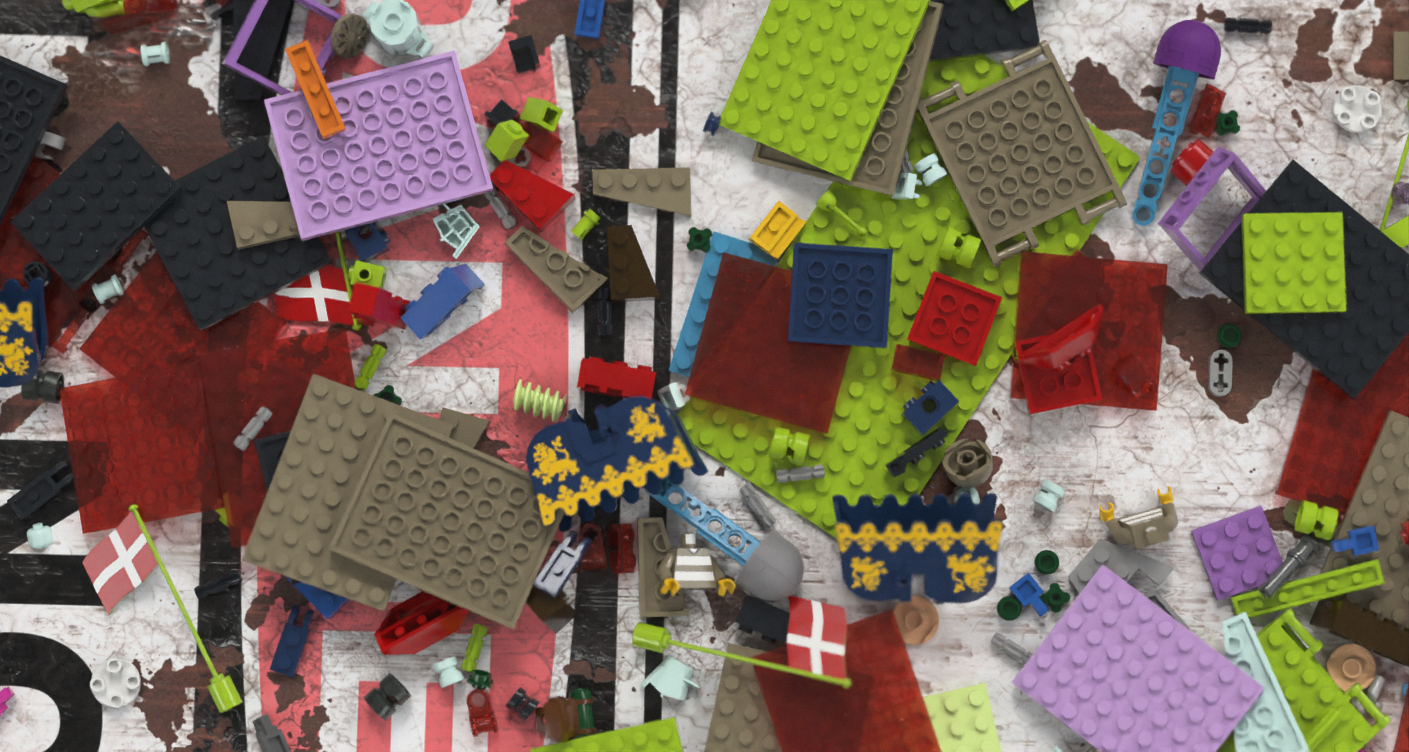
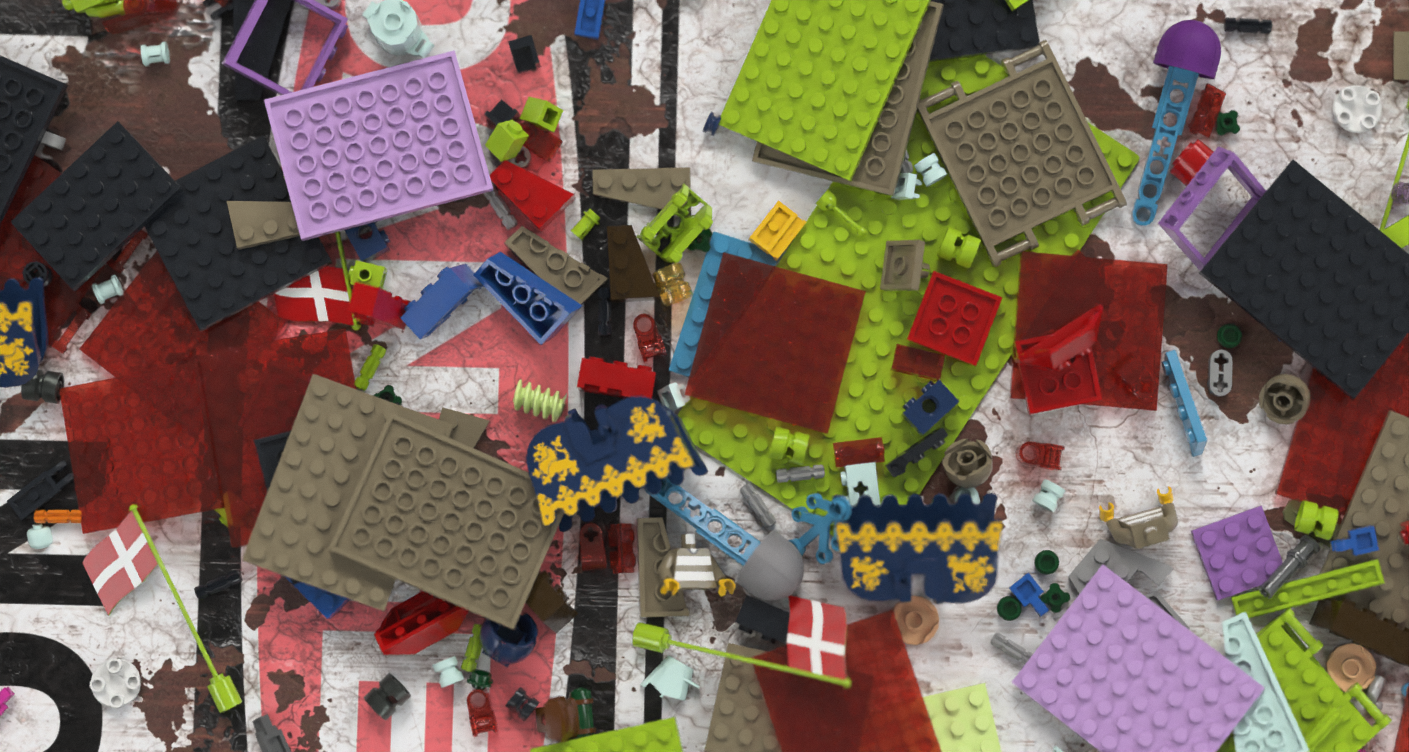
light grey axle [234,406,272,451] -> none
dark blue hinge [269,604,314,678] -> none
orange plate [285,40,346,140] -> none
dark tan wheel [331,13,369,59] -> none
light aqua piece [433,203,480,259] -> none
hinge [534,530,591,598] -> none
dark blue plate [787,242,893,348] -> none
lime plate [1241,212,1346,314] -> none
none -> orange axle [34,510,84,523]
none -> blue wedge [473,252,582,345]
none -> dark blue piece [480,613,538,668]
none -> clear red piece [633,313,667,363]
none -> lime piece [636,184,713,263]
none -> clear yellow wheel [652,263,694,306]
none -> dark azure plant [788,493,851,564]
none -> clear red hinge [833,437,885,468]
none -> light aqua brick [841,462,880,506]
none -> dark tan tile [880,240,930,291]
none -> clear red piece [1015,442,1065,471]
none -> dark azure wing [1162,350,1207,457]
none -> dark tan cylinder [1259,374,1311,425]

